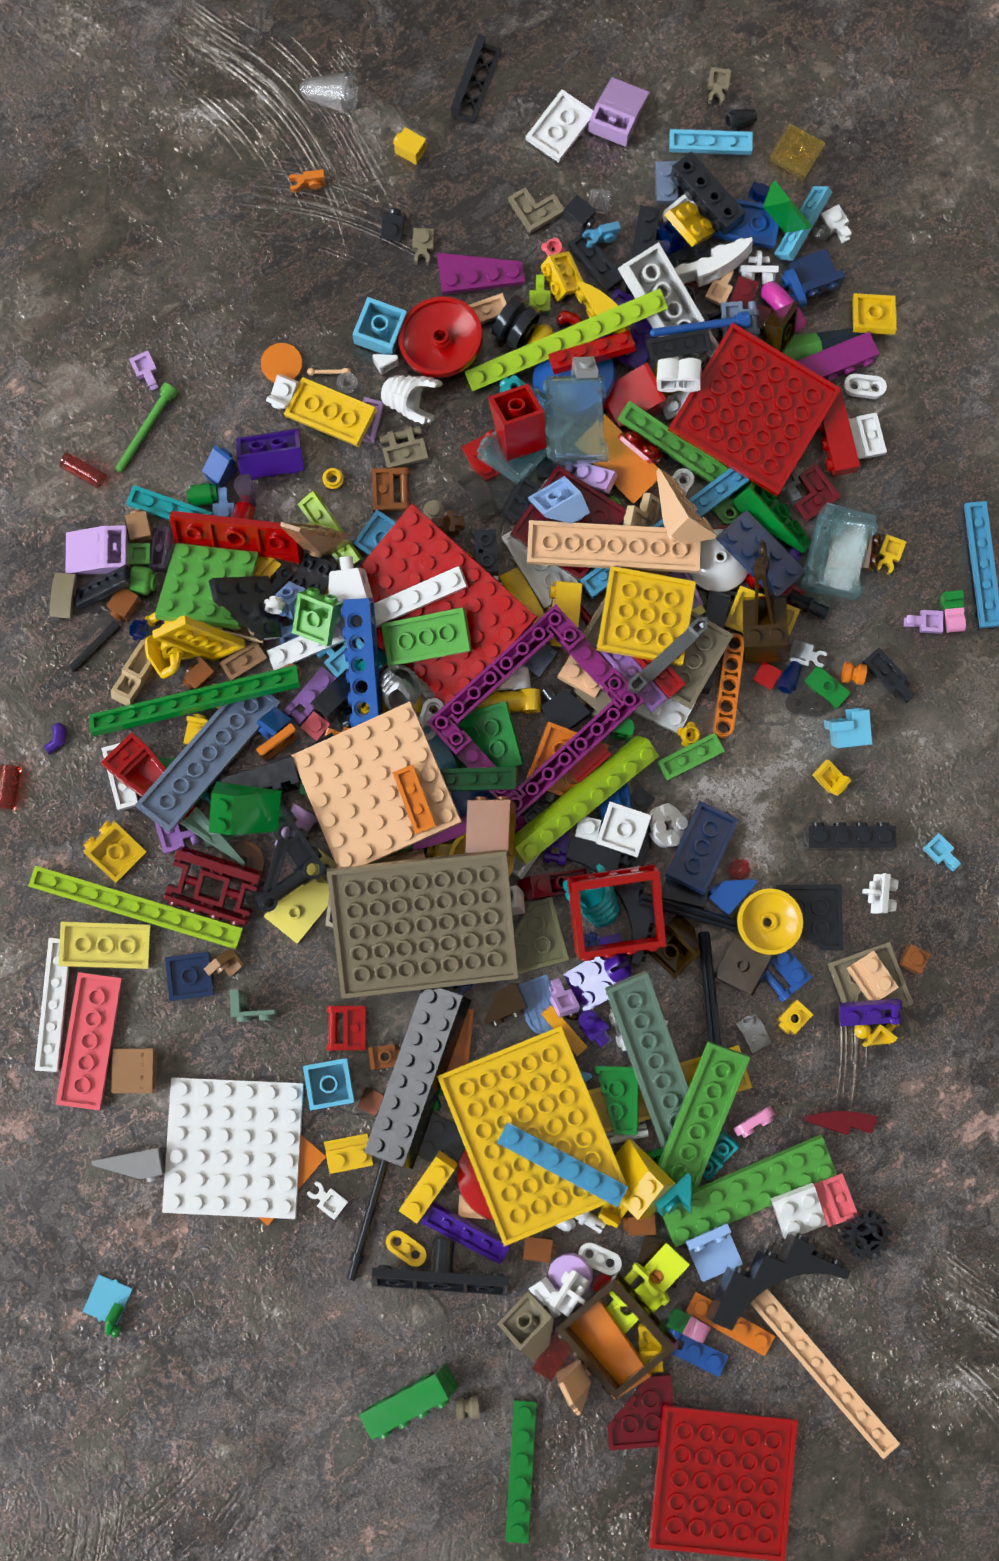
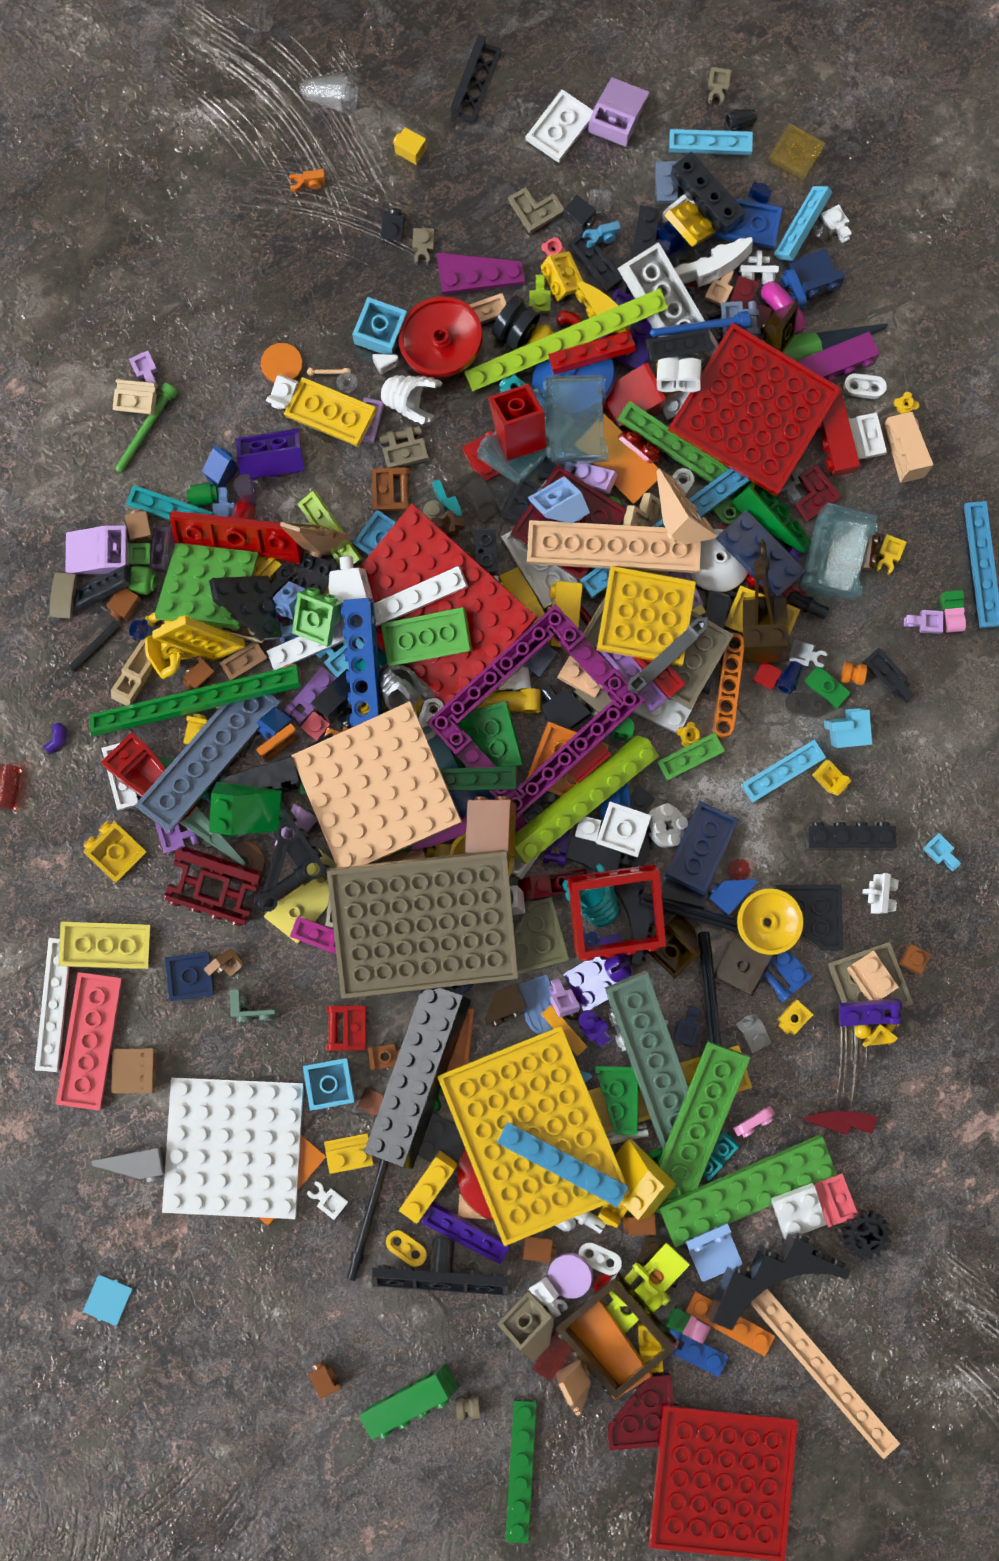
lime plate [28,866,243,950] -> none
clear red brick [59,452,107,488] -> none
green arm [105,1303,124,1338] -> none
white plate [264,596,286,614] -> none
yellow plate [322,468,344,489] -> none
orange plate [392,764,437,835] -> none
white hips [549,1270,590,1317] -> none
light grey bracket [571,357,599,379] -> none
teal slope [655,1173,692,1217] -> none
green slope [763,181,812,233] -> none
yellow plate [852,293,897,335] -> none
none -> tan plate [112,379,158,415]
none -> dark pink plate [289,916,336,954]
none -> dark orange brick [308,1360,342,1399]
none -> teal slope [432,479,463,516]
none -> dark blue plate [673,1006,701,1046]
none -> medium azure plate [741,739,826,803]
none -> light nougat wedge [884,412,933,483]
none -> yellow plate [894,392,919,414]

